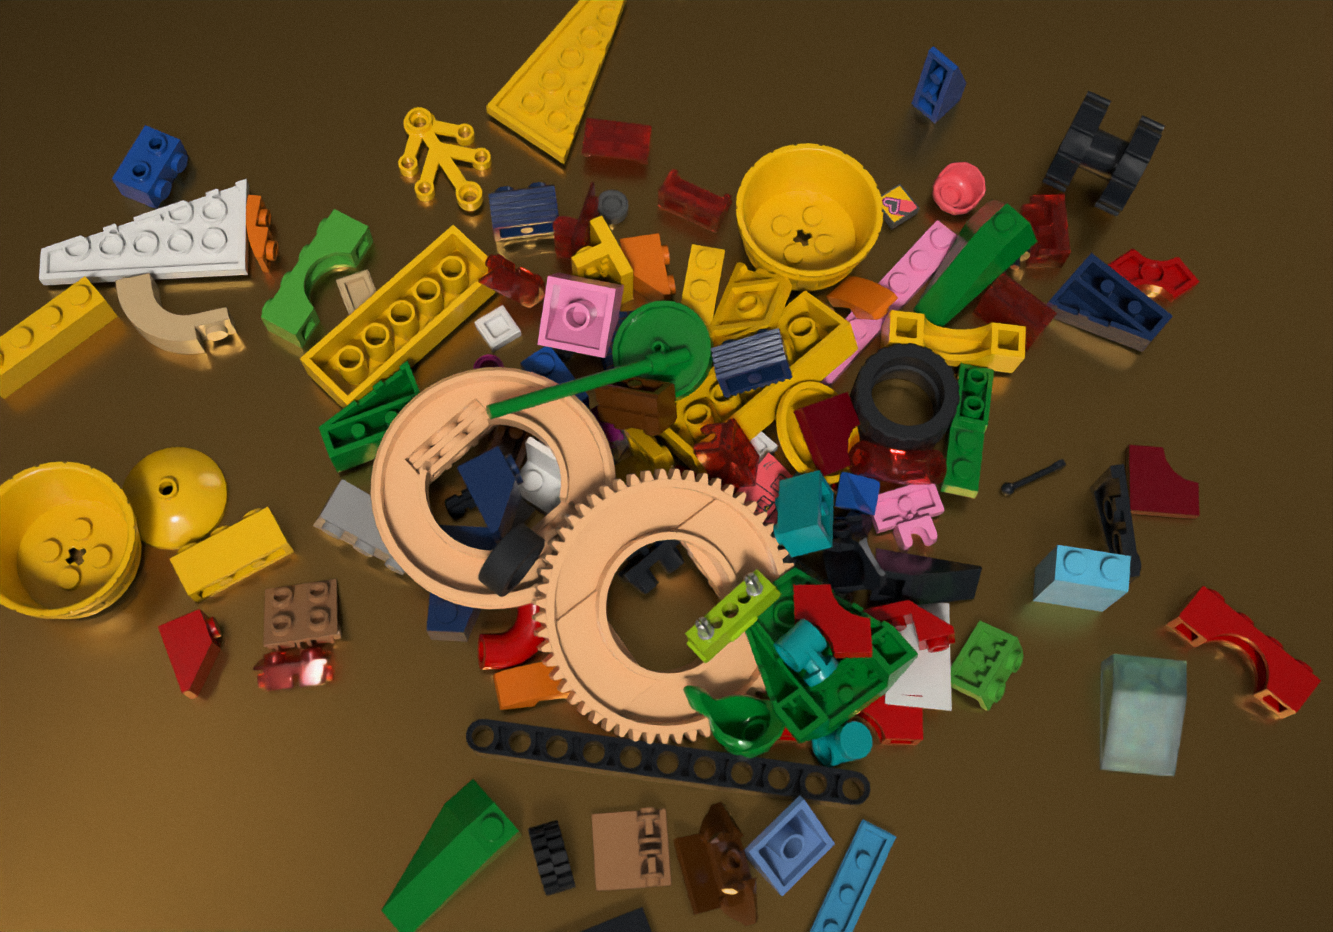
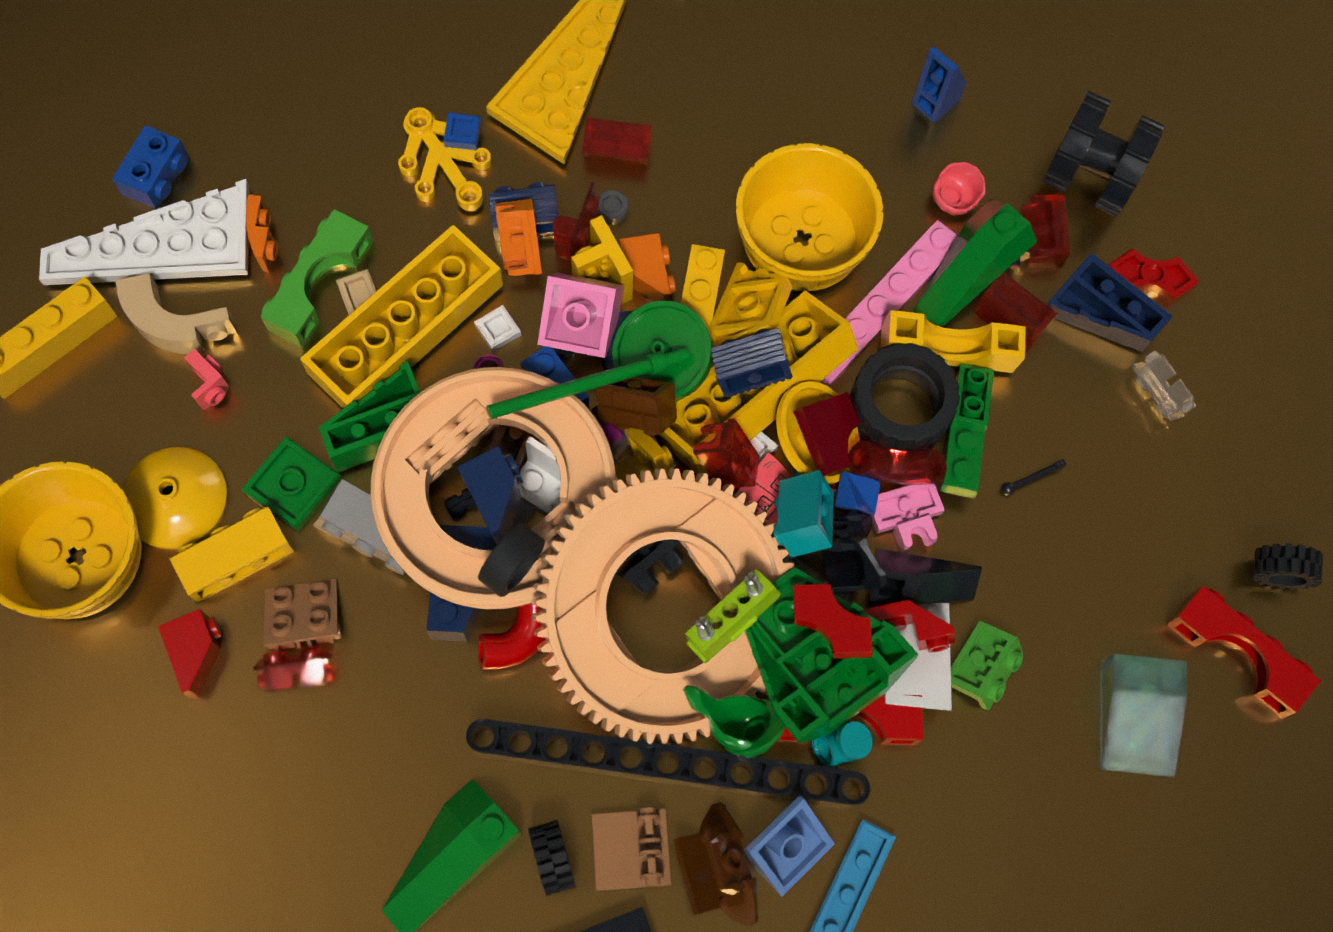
clear red hinge [478,254,546,308] -> none
orange slope [493,662,570,710] -> none
clear red hinge [658,169,733,233] -> none
teal piece [773,618,839,687] -> none
orange slope [826,276,898,320] -> none
tile [881,184,920,229] -> none
medium azure brick [1033,545,1131,612] -> none
black wing [1090,464,1141,584] -> none
dark red tile [1126,445,1200,519] -> none
none -> coral bracket [184,349,230,410]
none -> green tile [241,436,342,532]
none -> blue tile [443,112,482,151]
none -> orange hinge [495,199,542,276]
none -> clear hinge [1131,351,1196,421]
none -> black tyre [1253,543,1323,590]

